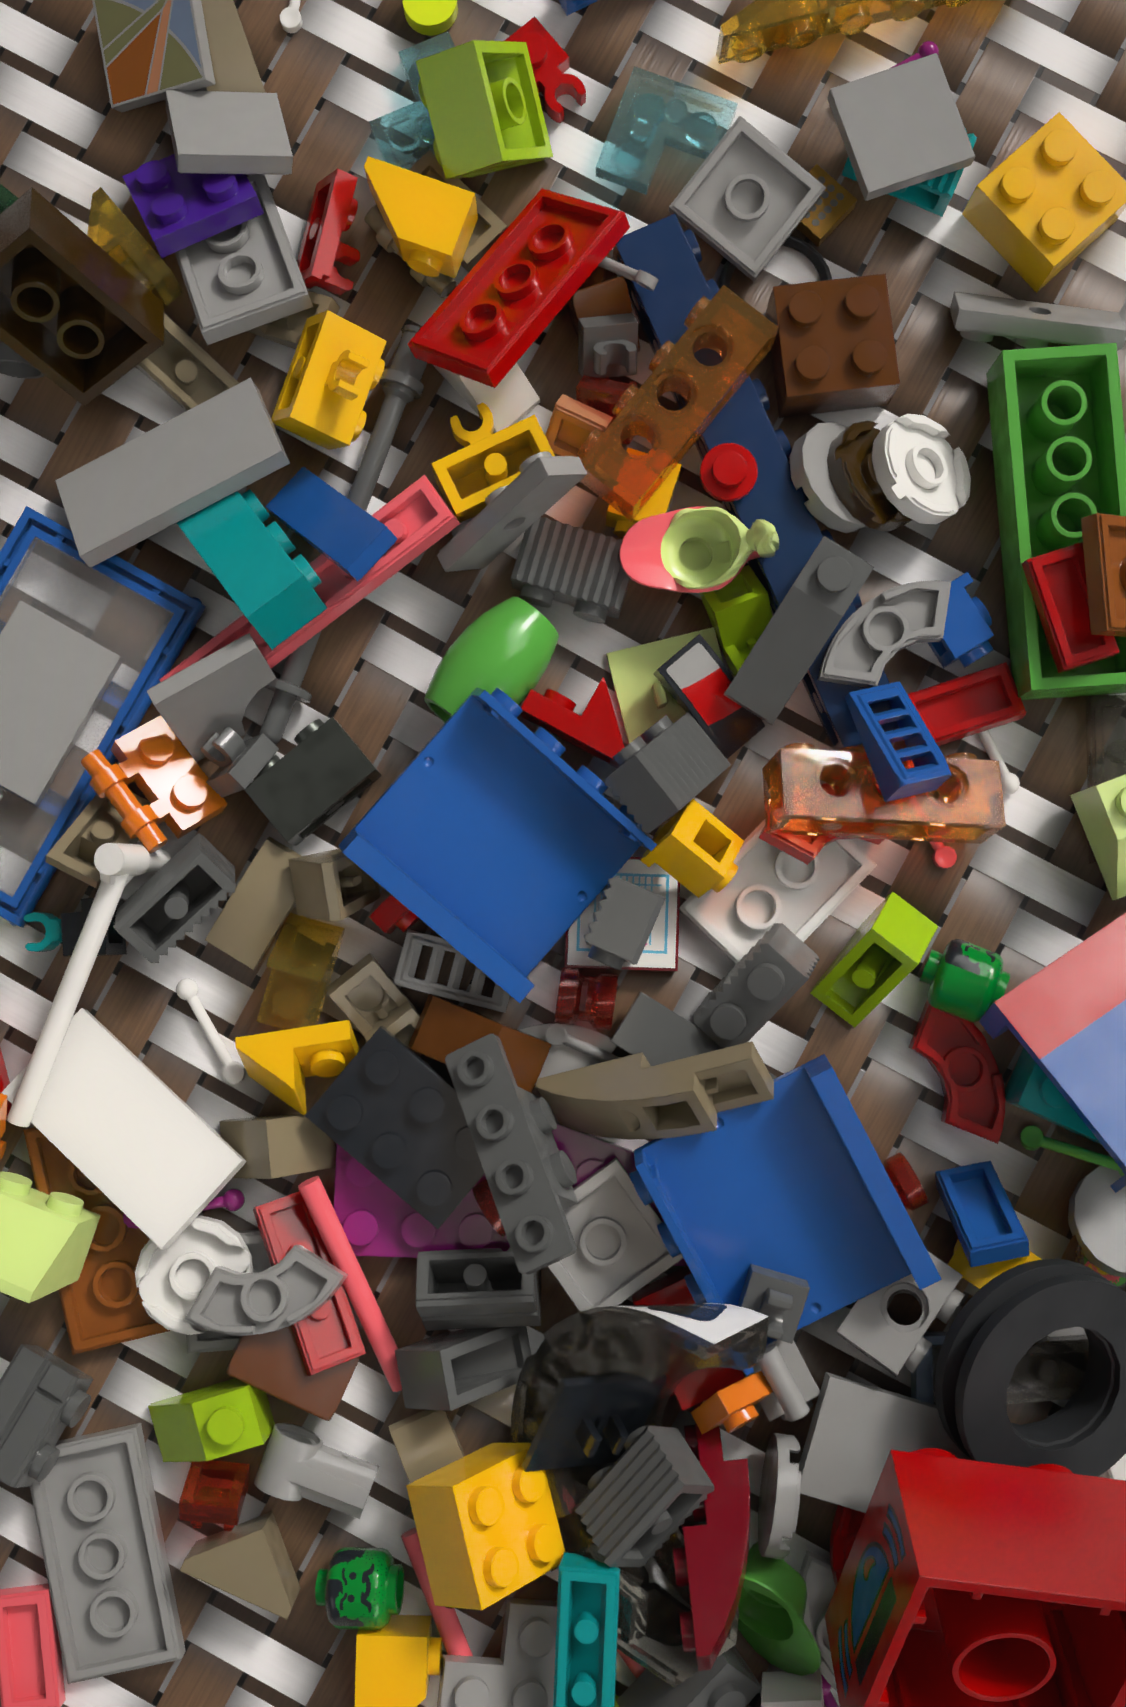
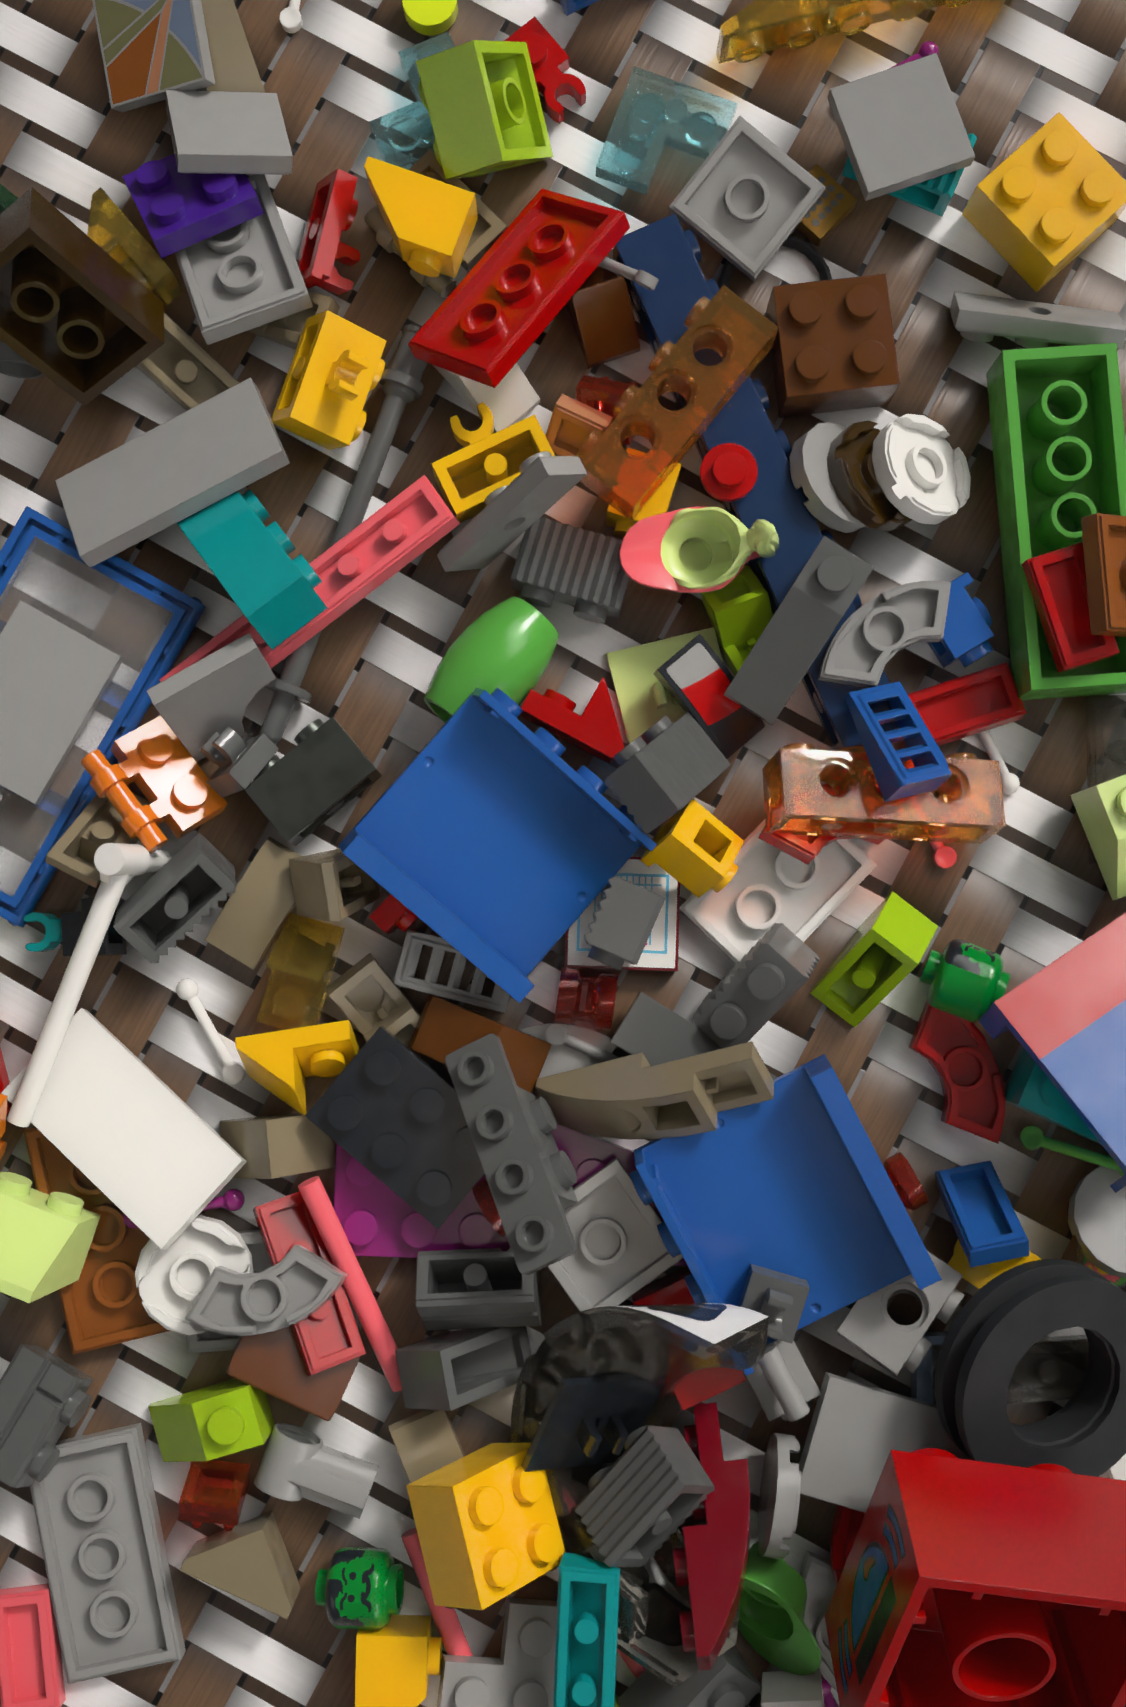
blue tile [265,466,397,581] -> none
dark grey tile [578,313,638,380] -> none
orange plate [691,1371,773,1434] -> none

